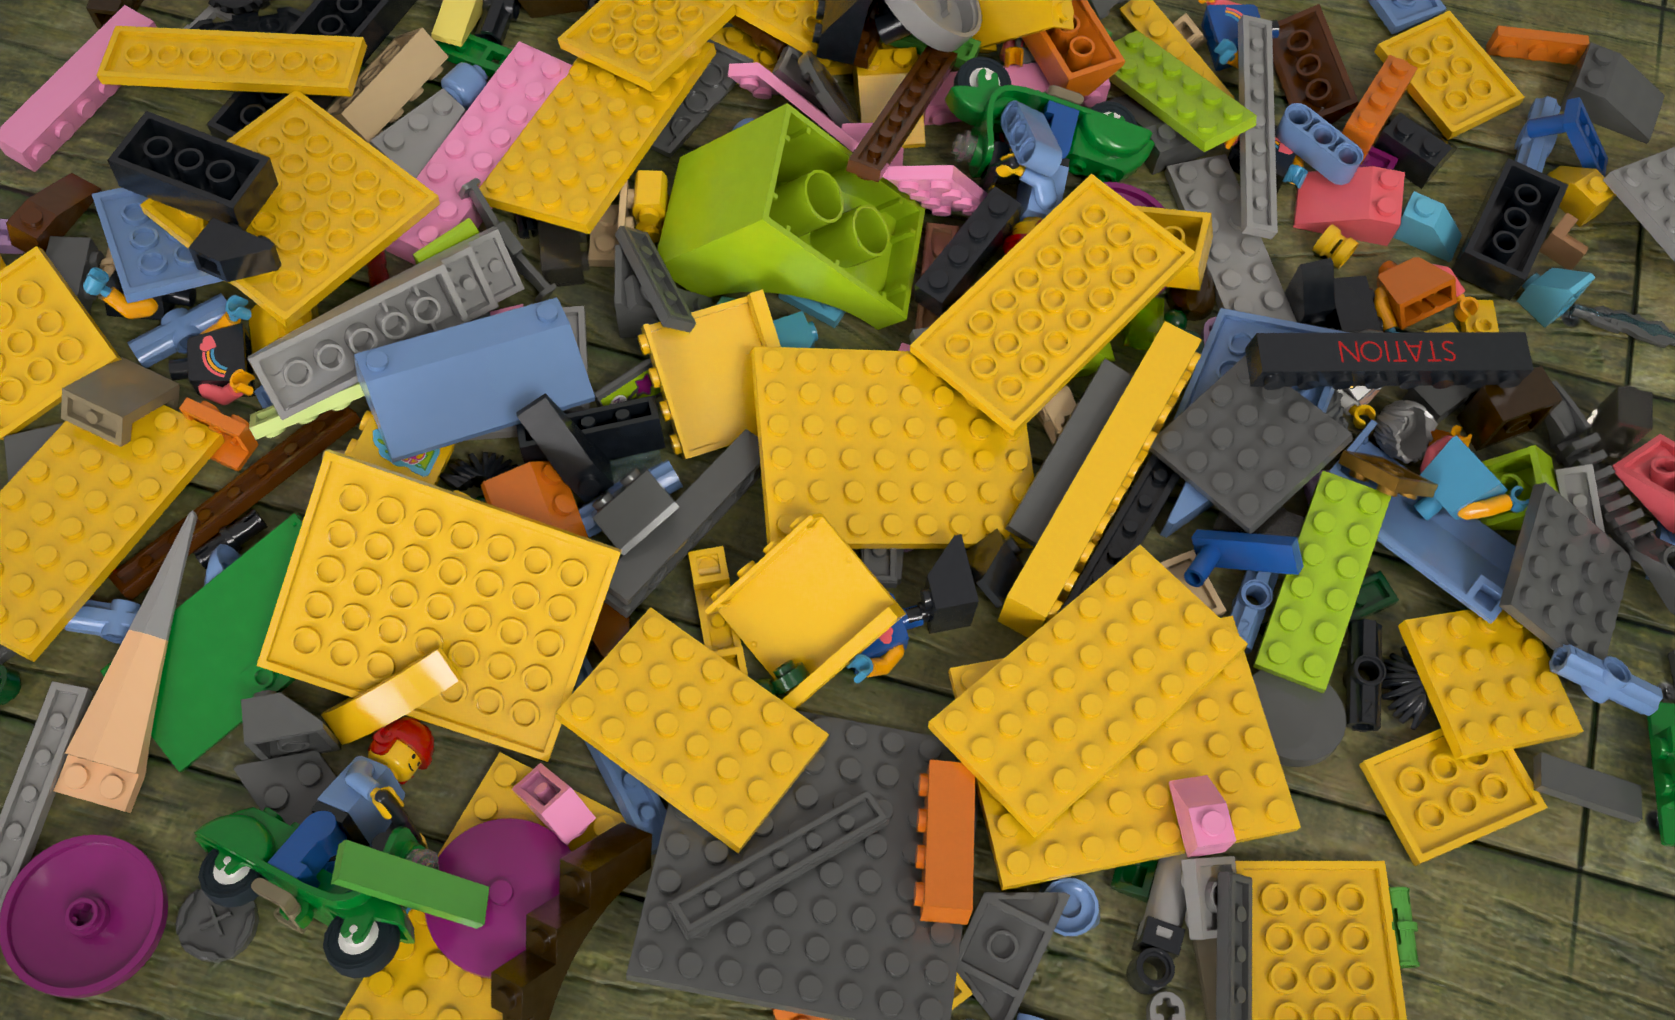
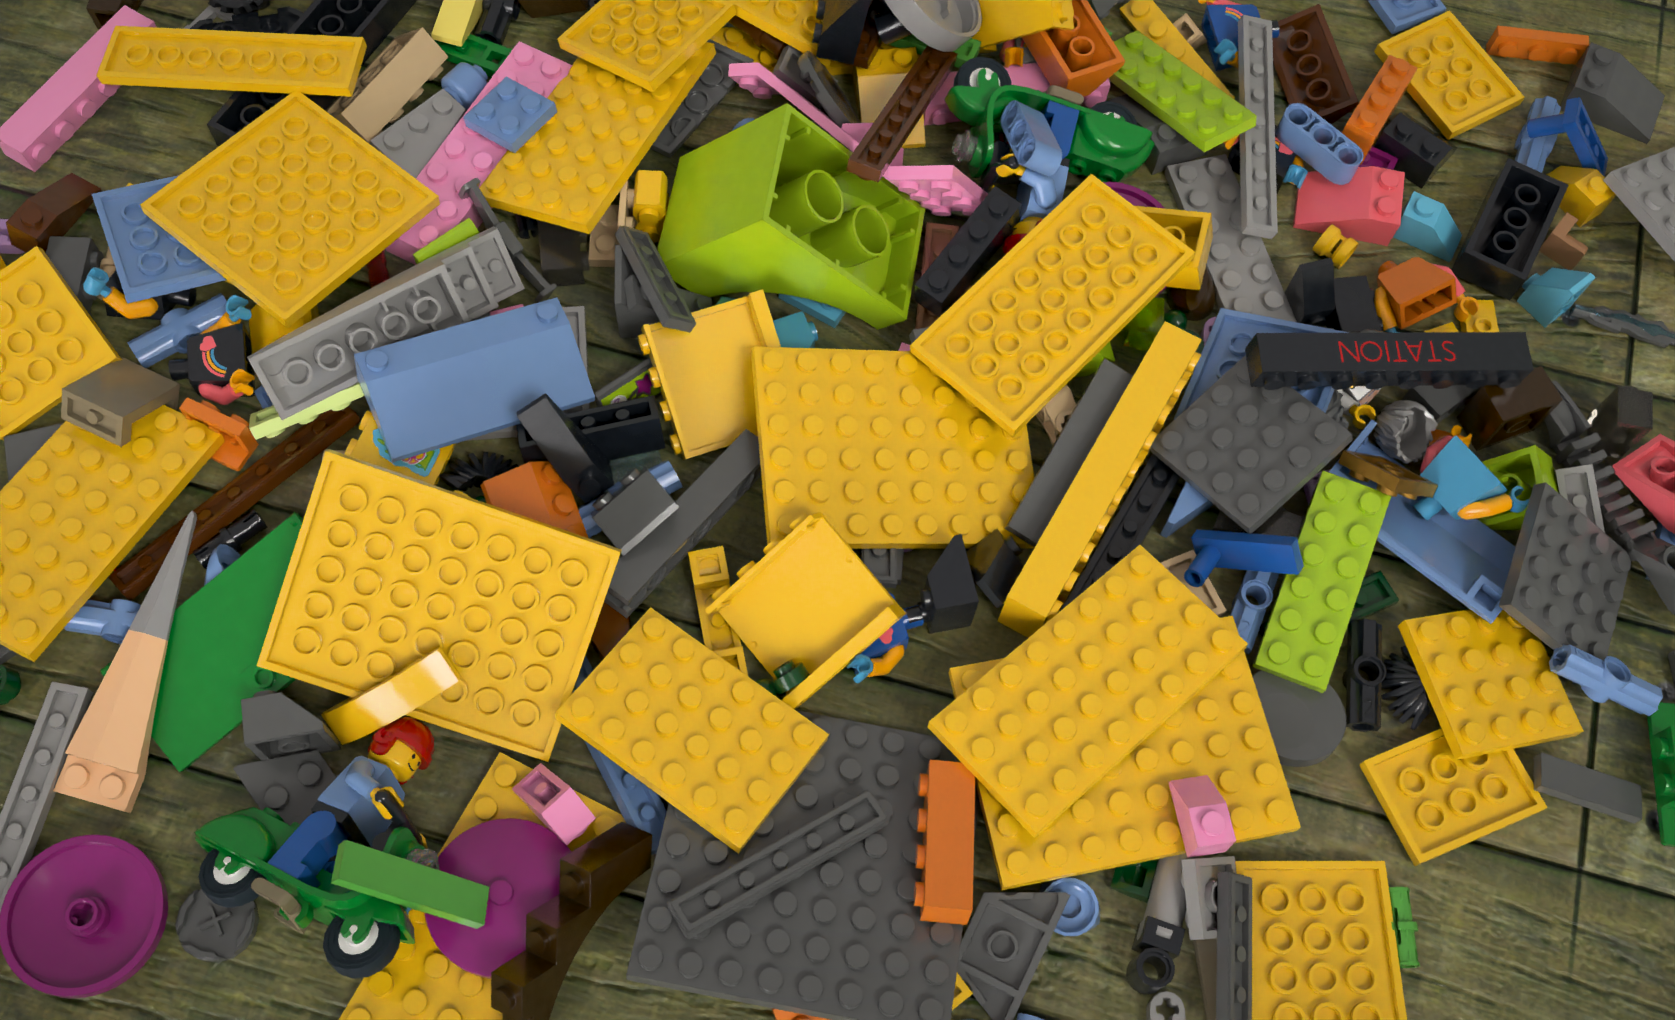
black brick [107,111,278,231] -> none
black slope [189,217,282,282] -> none
none -> medium blue plate [463,77,557,153]

